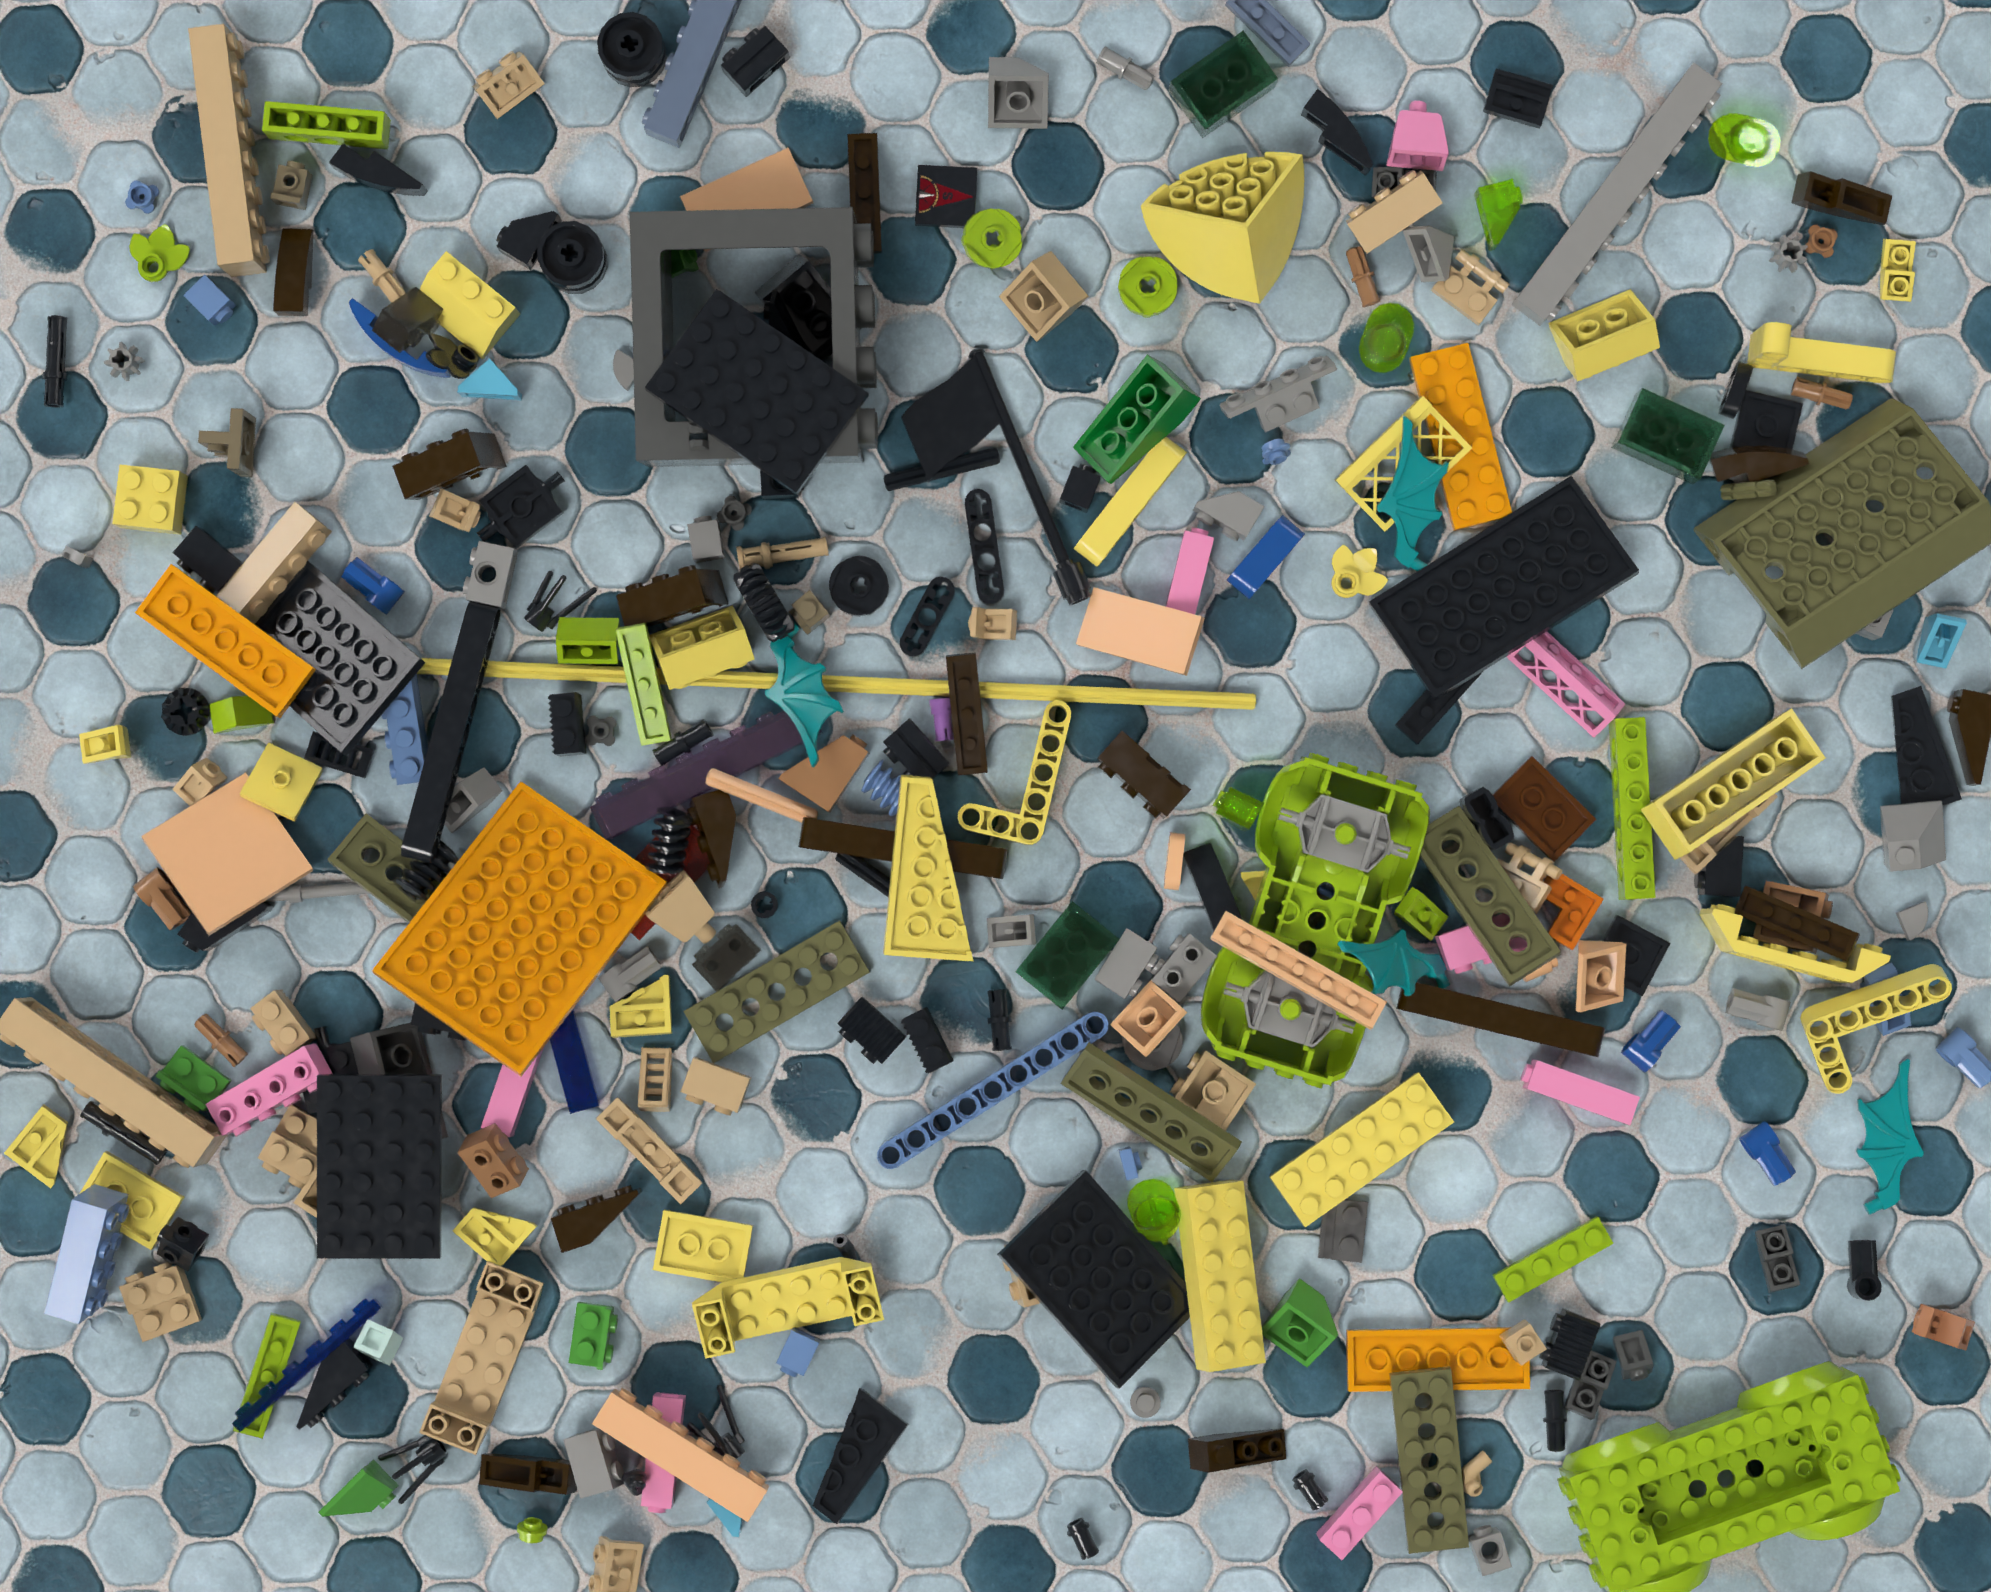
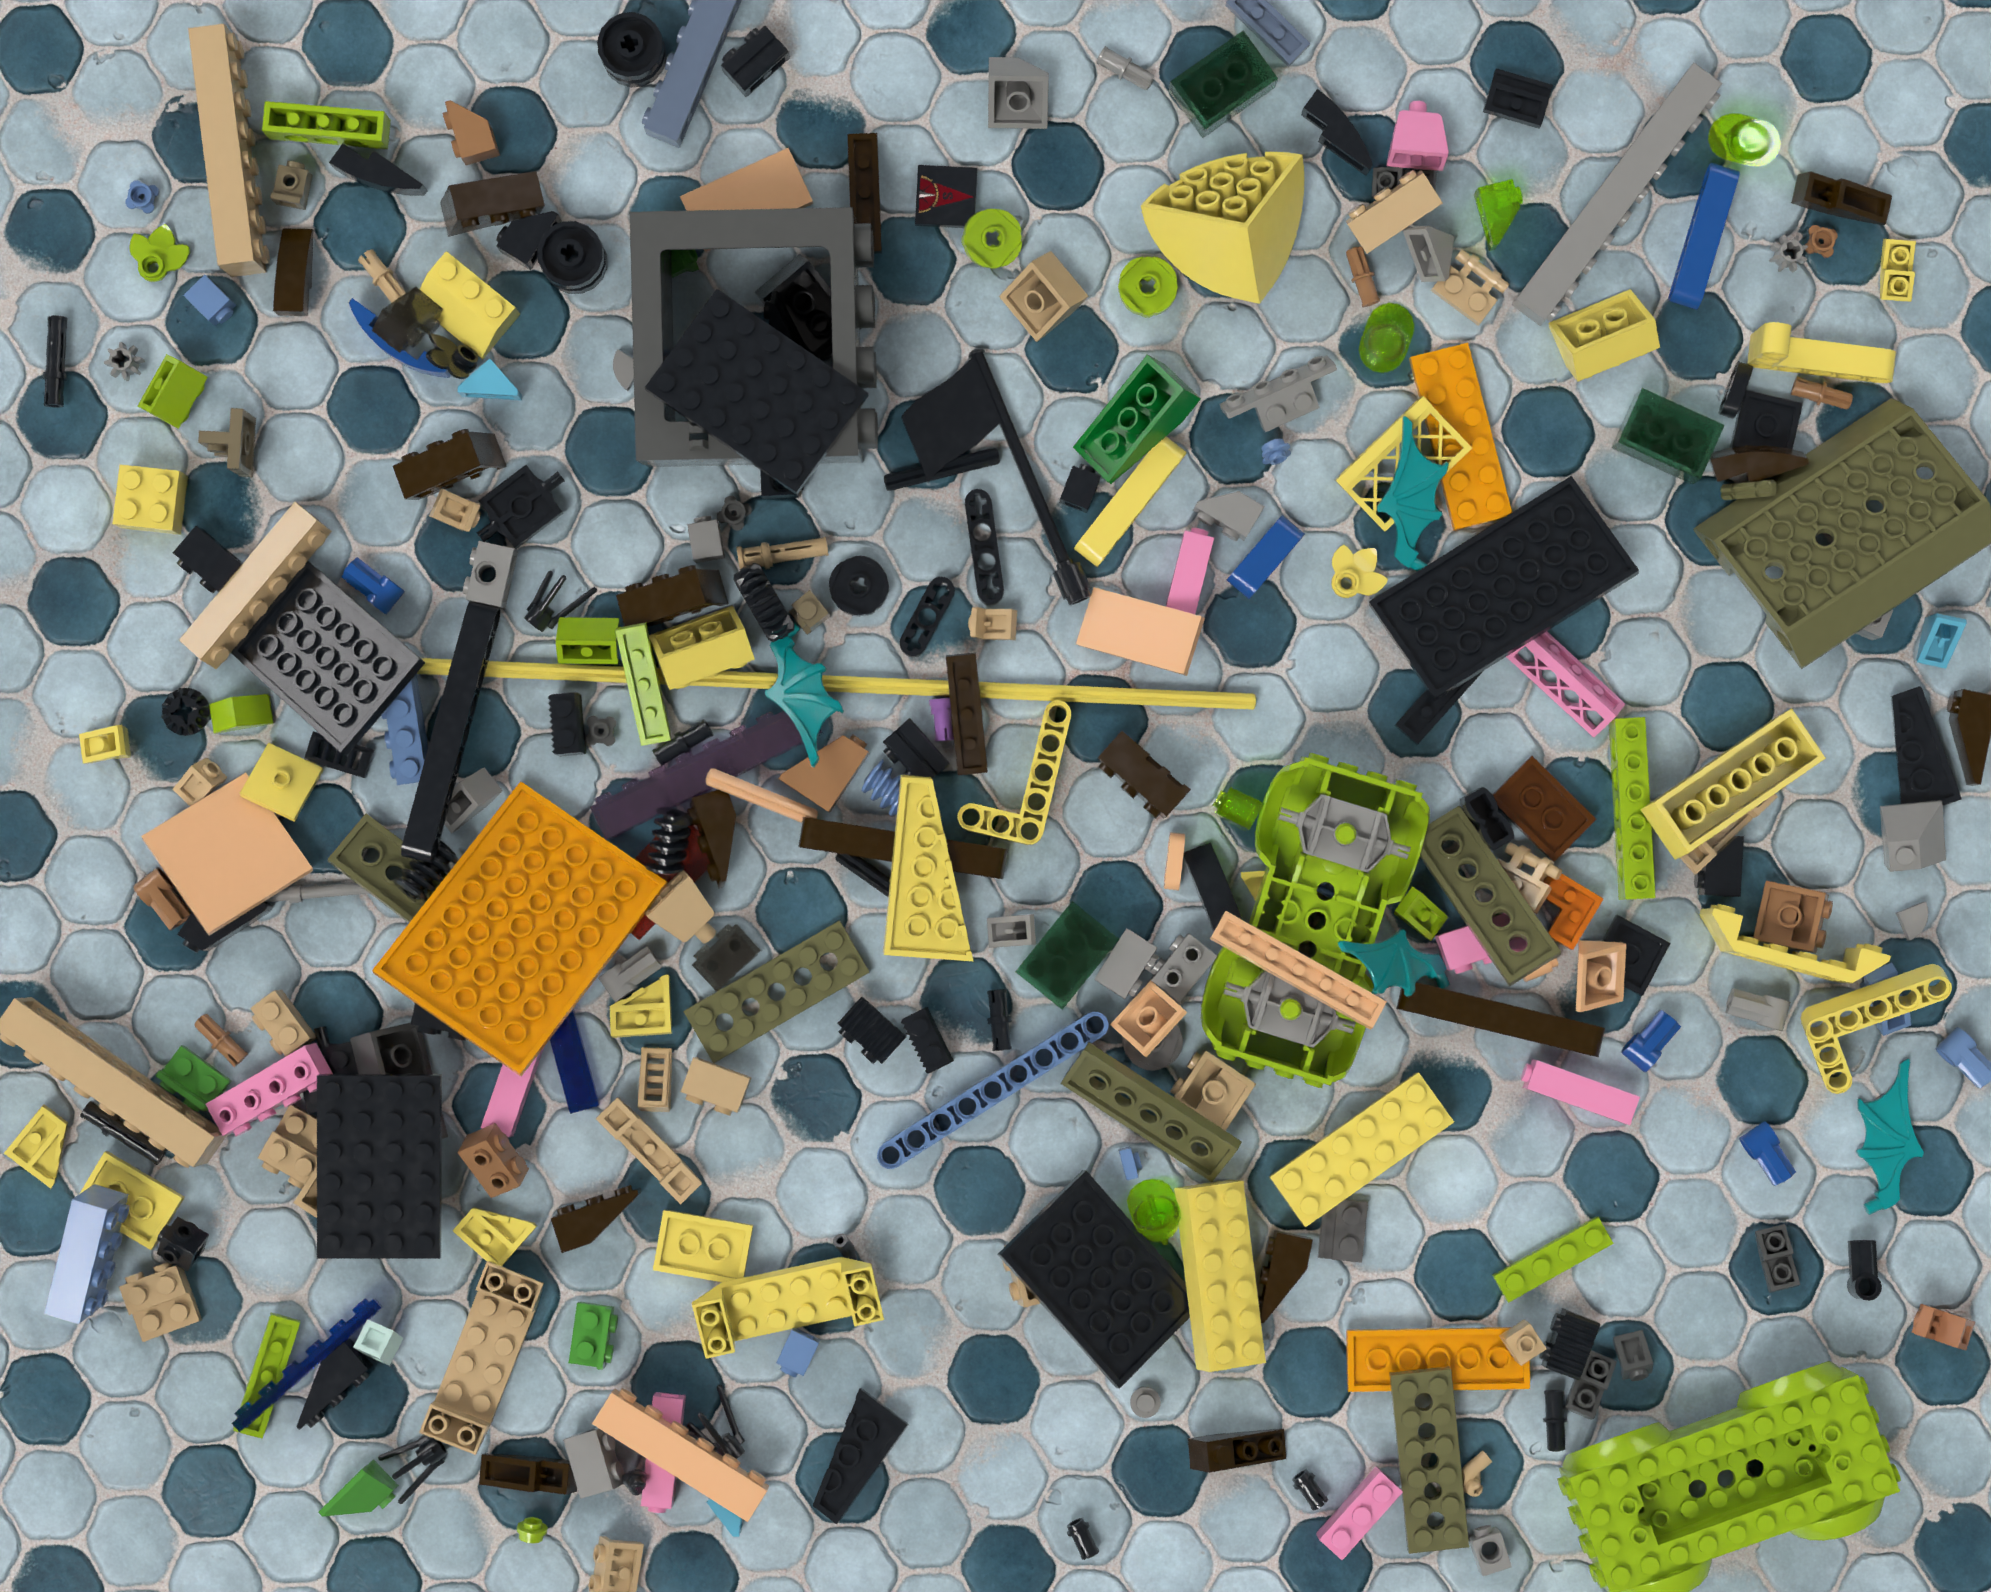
light grey tile [61,545,93,568] -> none
light orange plate [135,564,316,718] -> none
tan bracket [472,51,545,119] -> none
black bush [751,891,778,918] -> none
bright green slope [1261,1278,1338,1367] -> none
dark brown plate [1734,885,1860,962] -> none
none -> lime brick [137,354,208,429]
none -> dark brown wedge [440,171,545,237]
none -> medium nougat slope [443,100,500,165]
none -> dark brown slope [1258,1230,1313,1323]
none -> blue beam [1668,163,1740,310]

